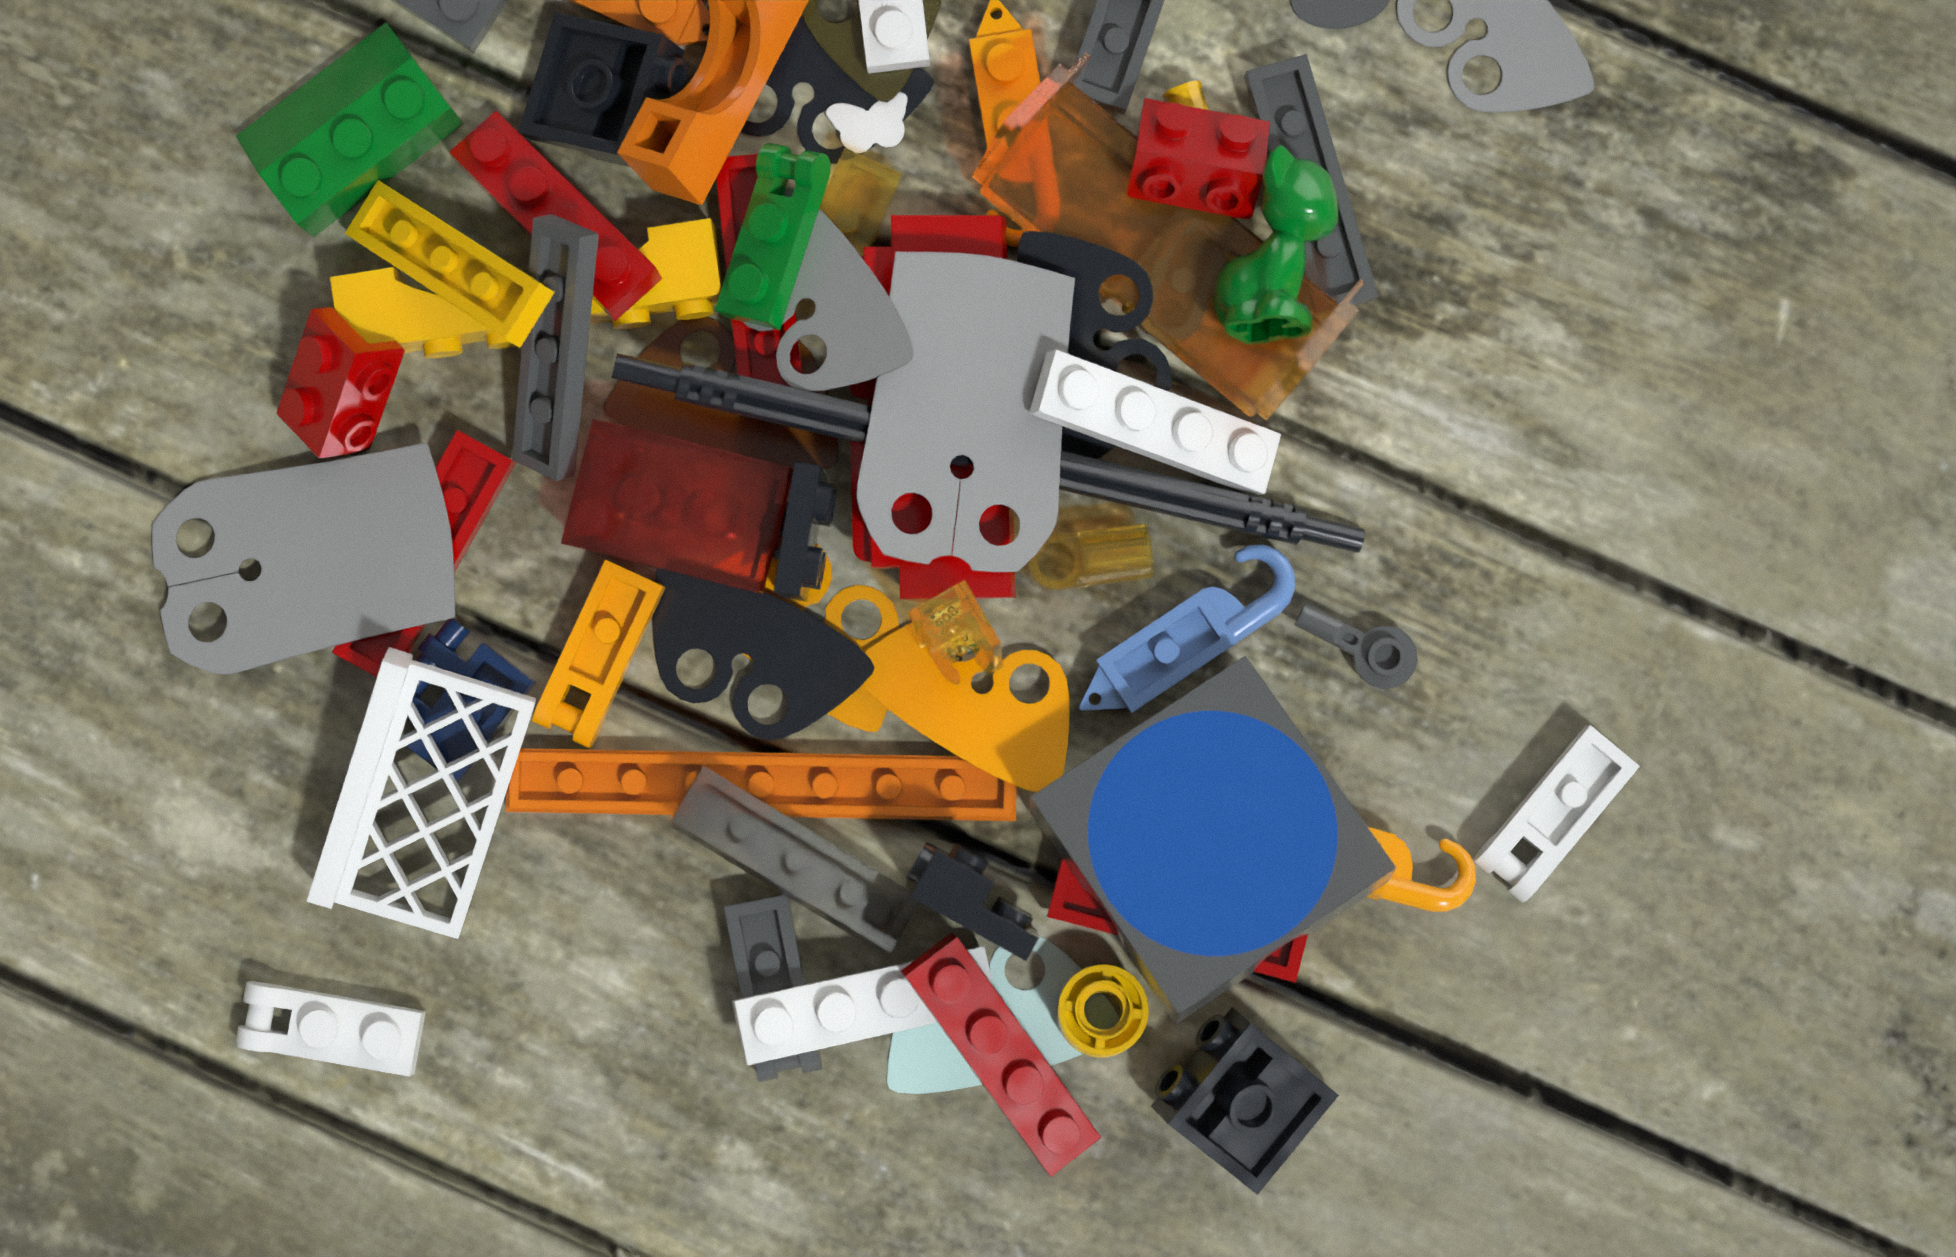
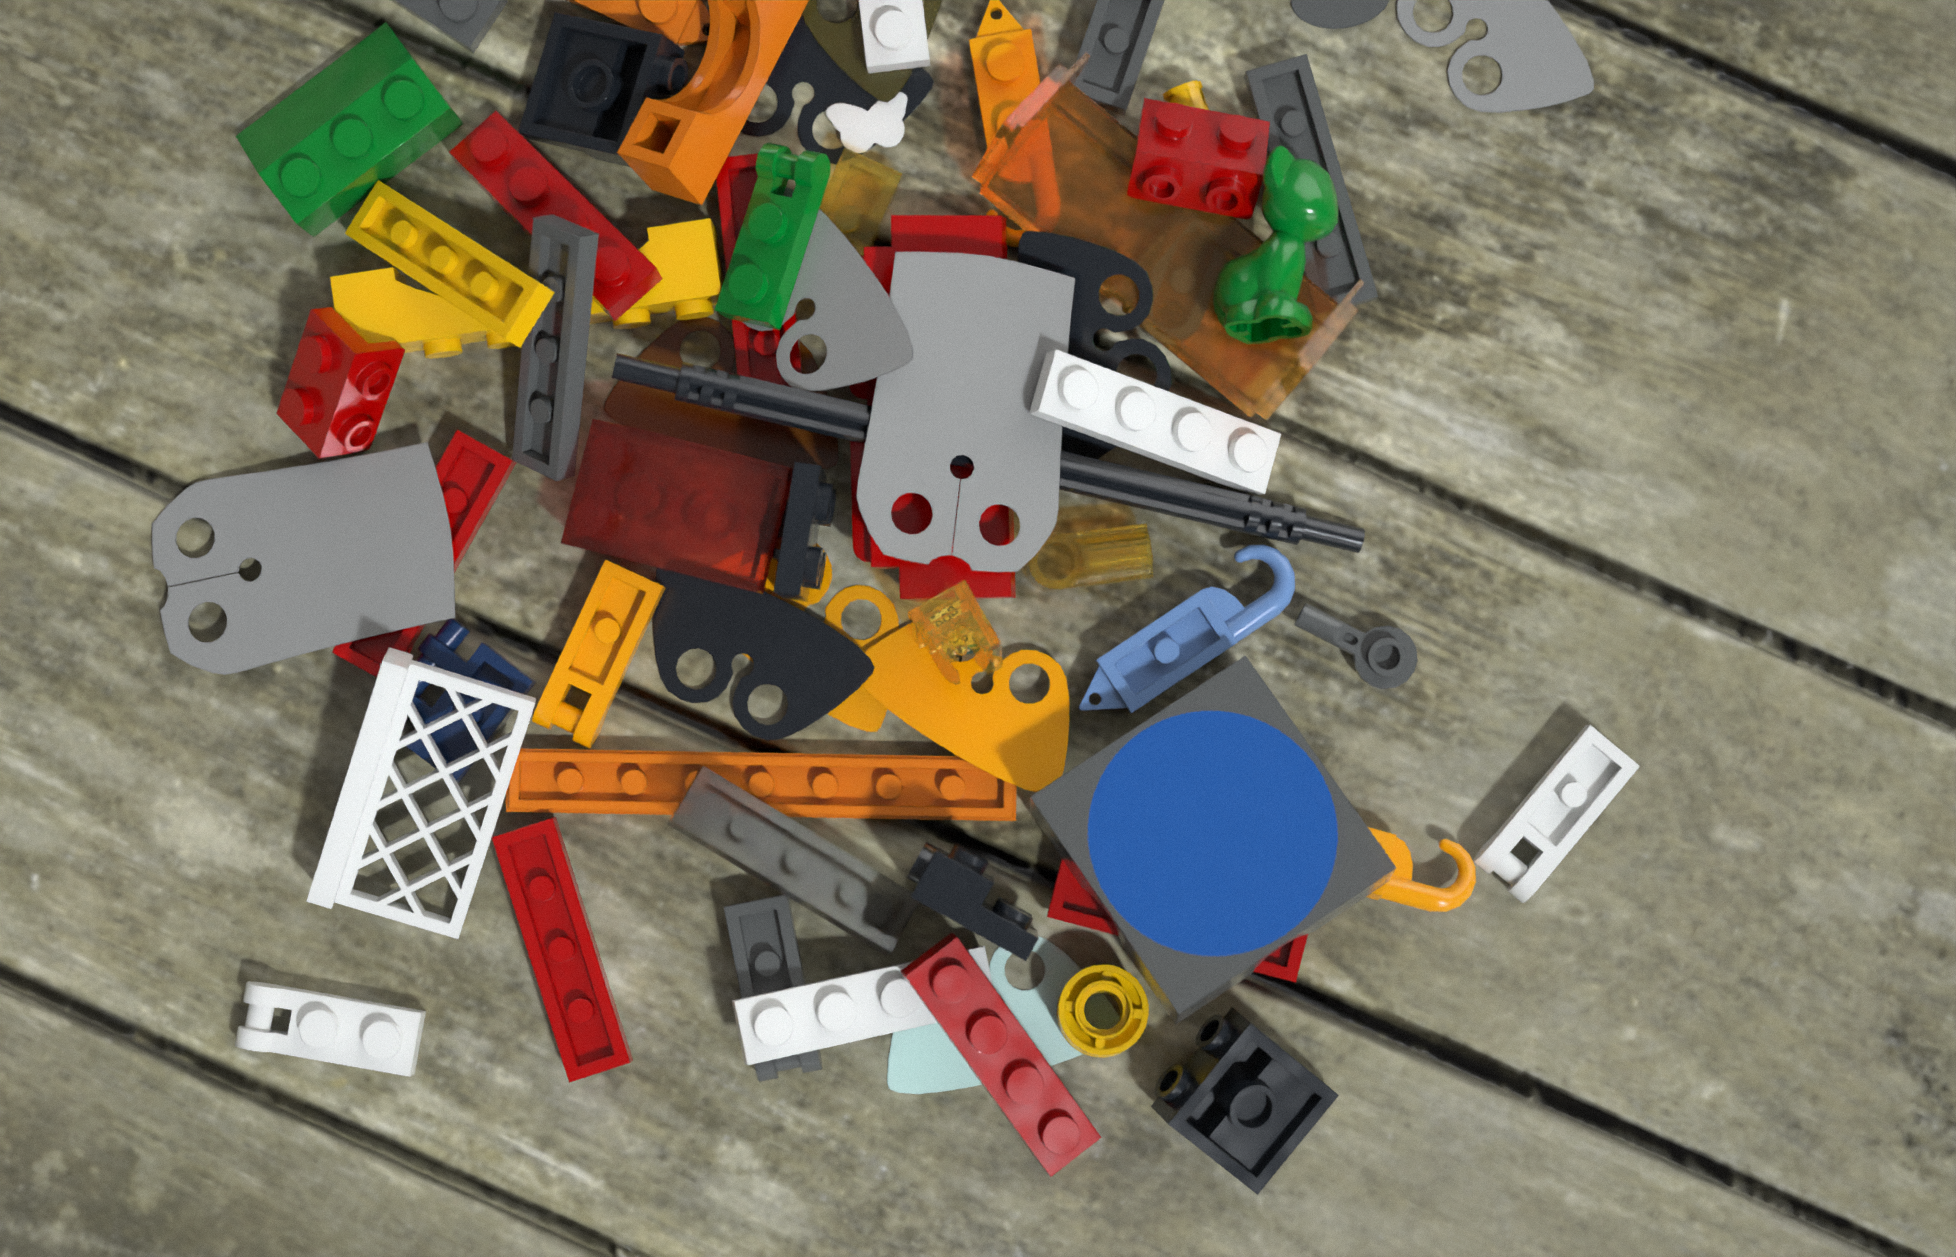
none -> red plate [491,817,633,1083]

